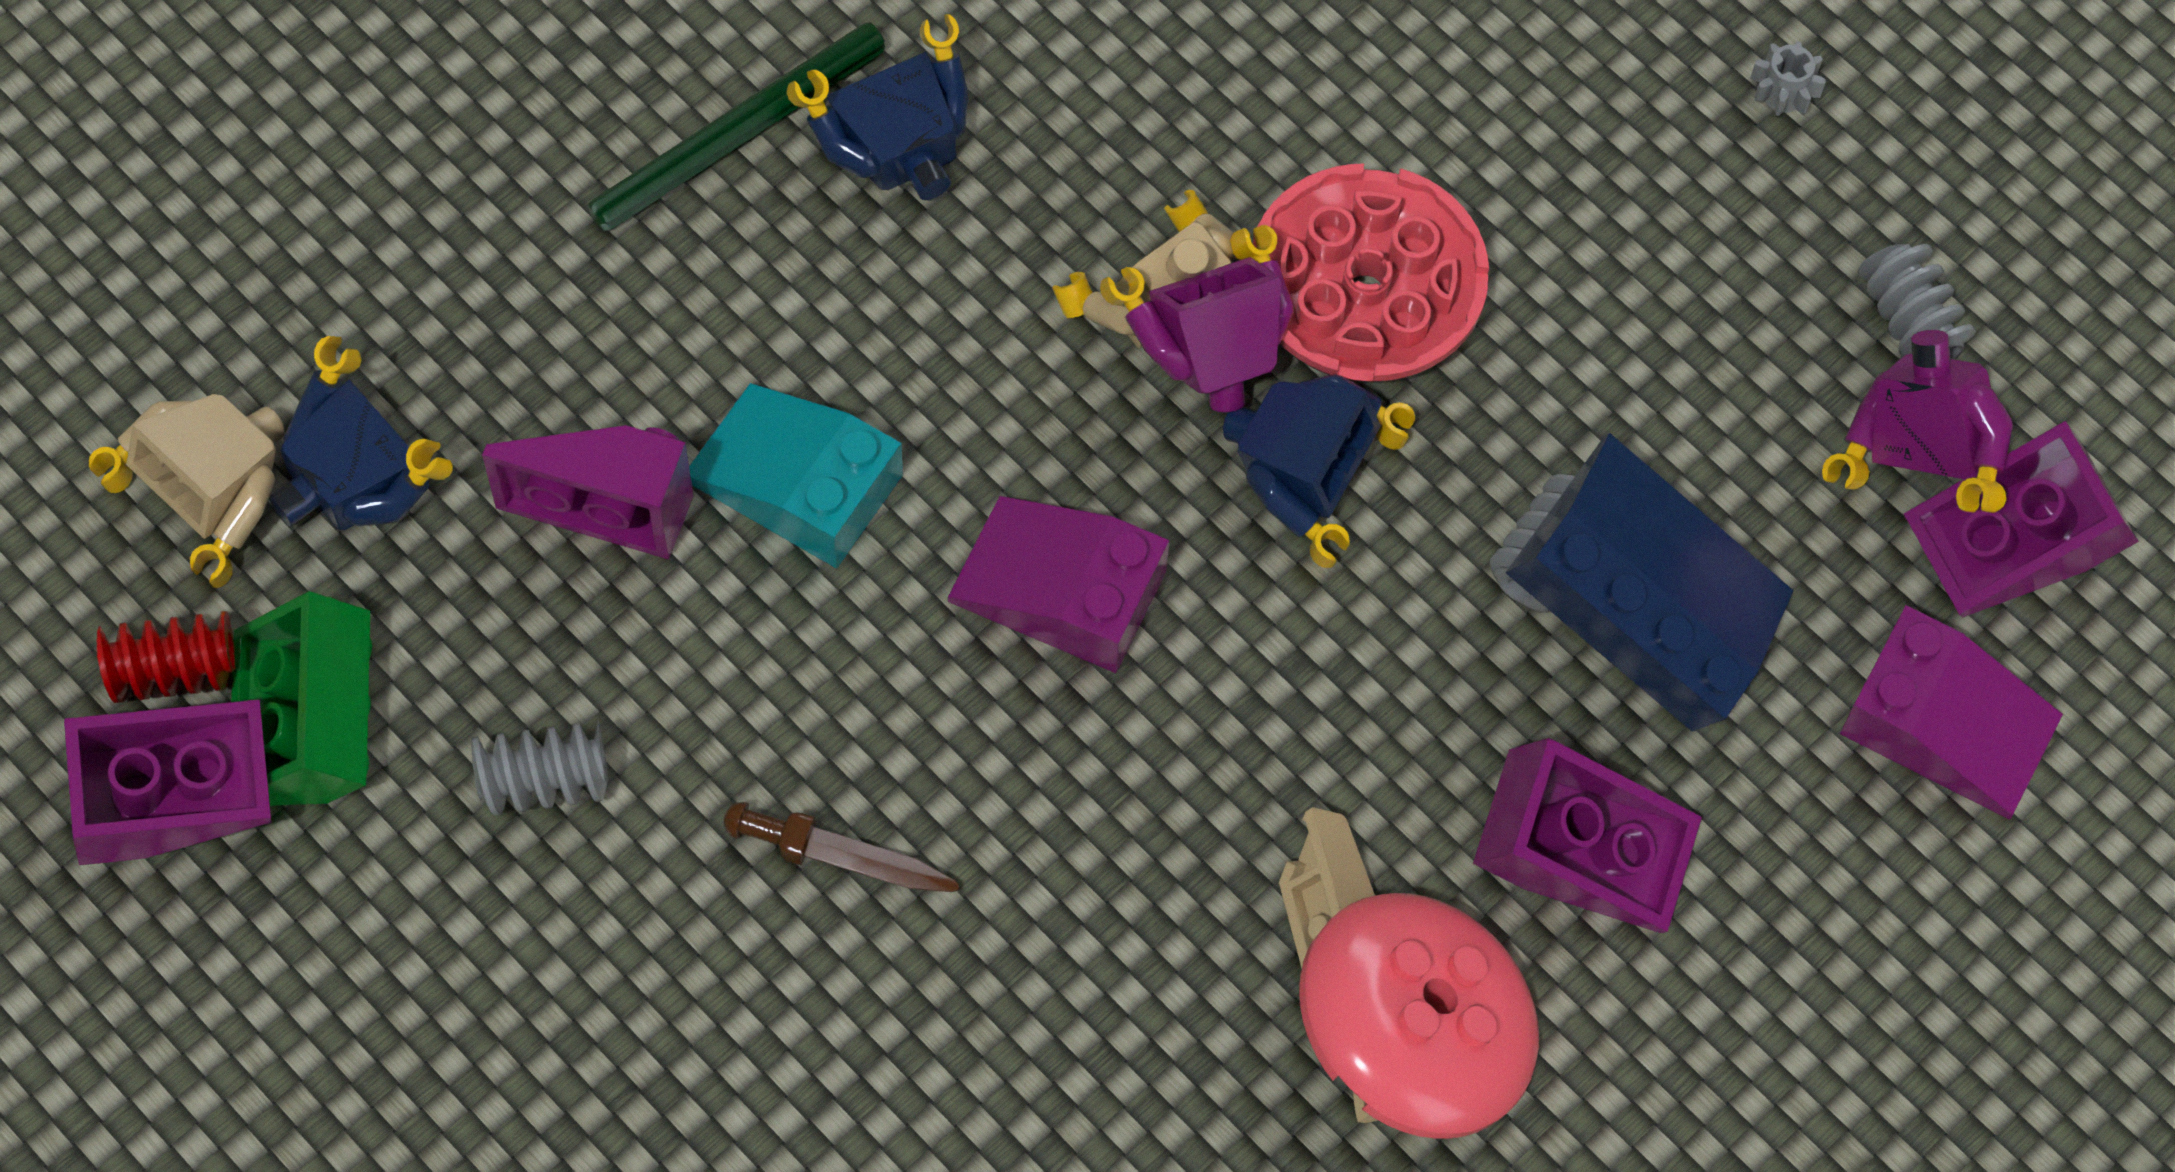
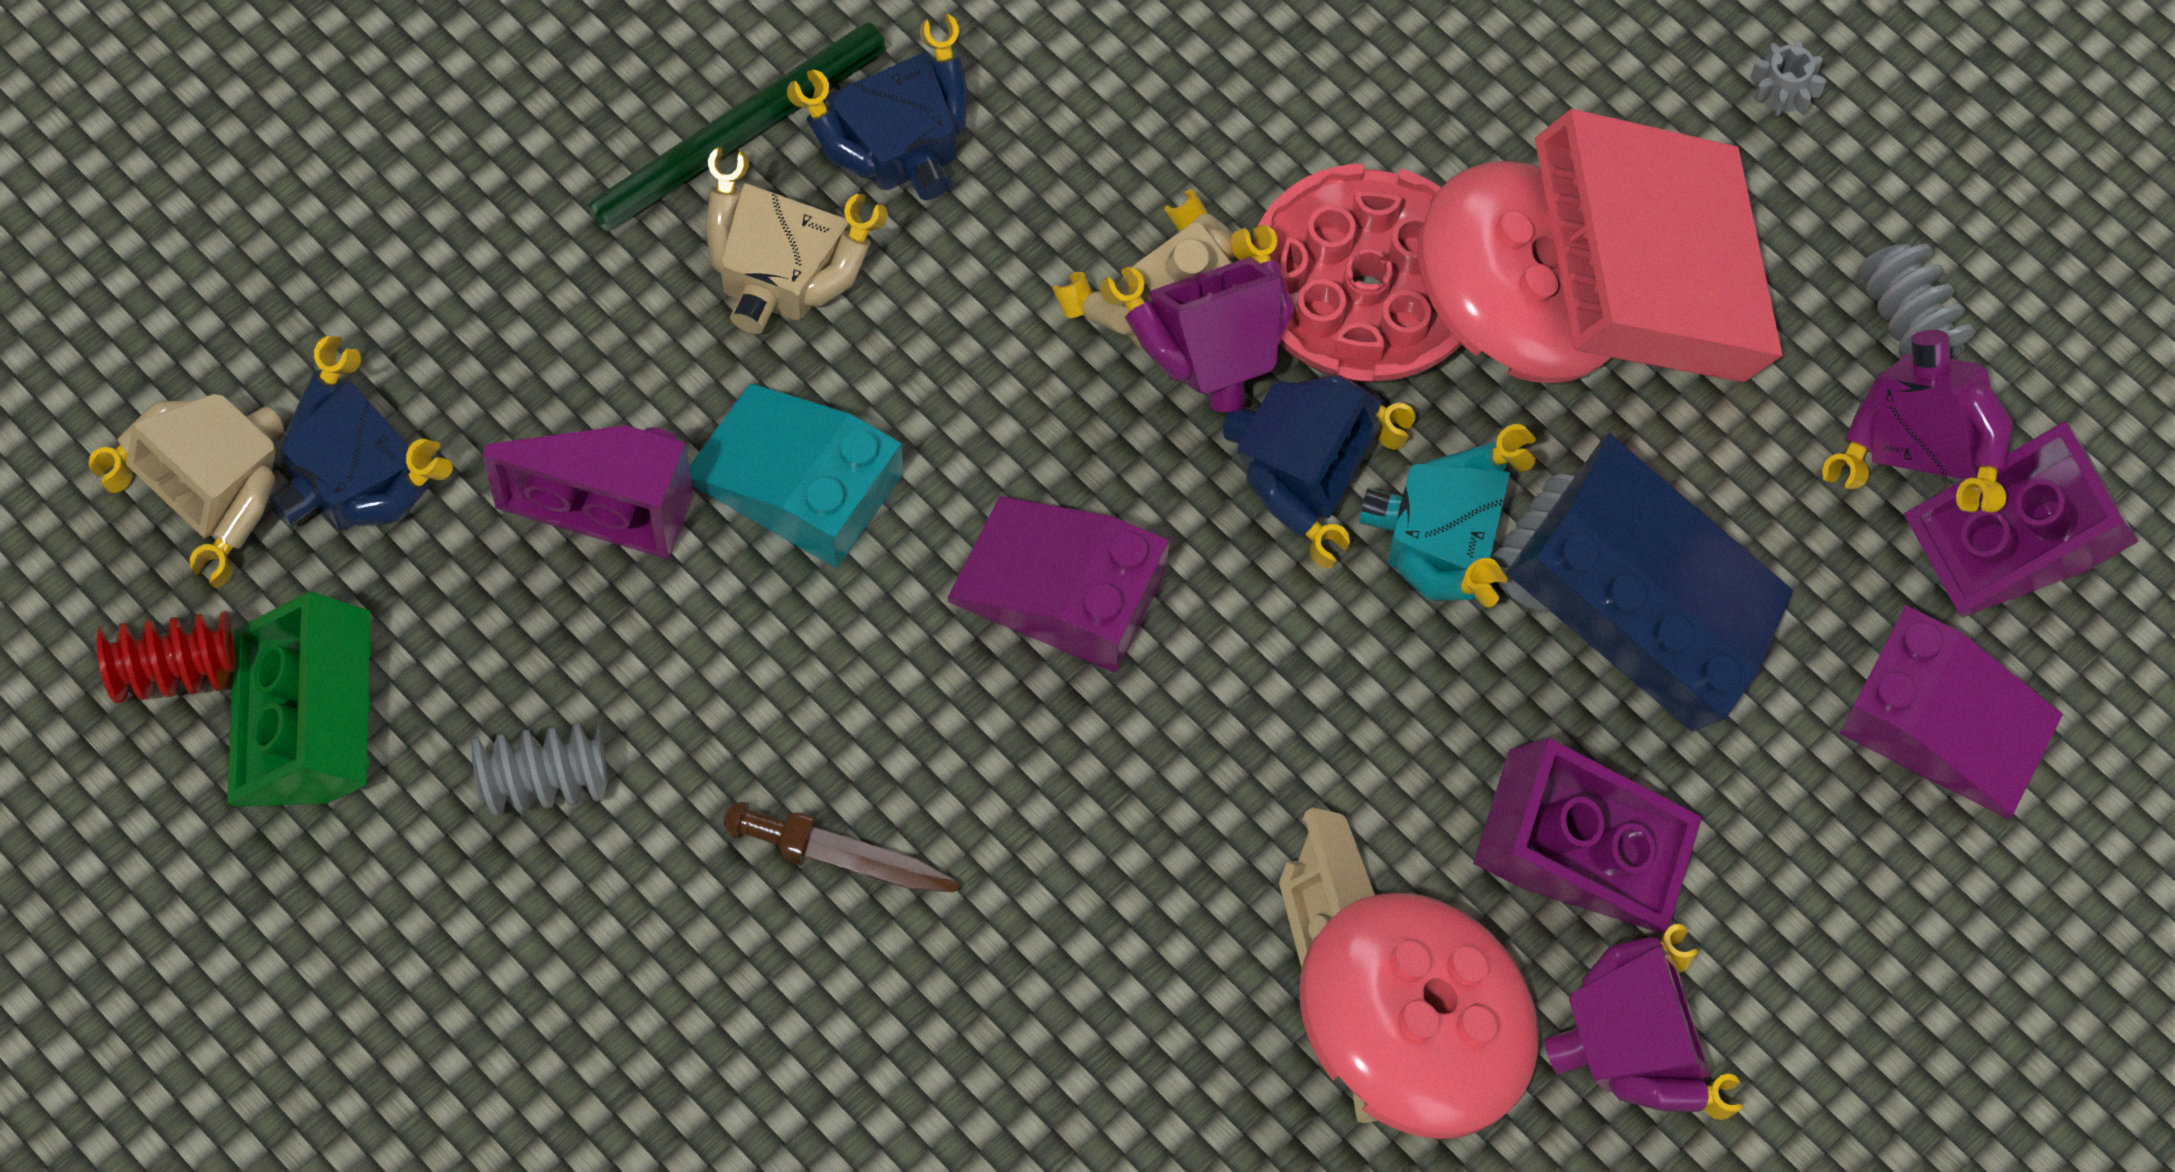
magenta slope [64,700,271,866] -> none
none -> tan torso [705,147,888,334]
none -> teal torso [1359,424,1536,608]
none -> coral brick [1418,161,1611,383]
none -> coral brick [1535,109,1783,382]
none -> magenta torso [1545,924,1743,1120]

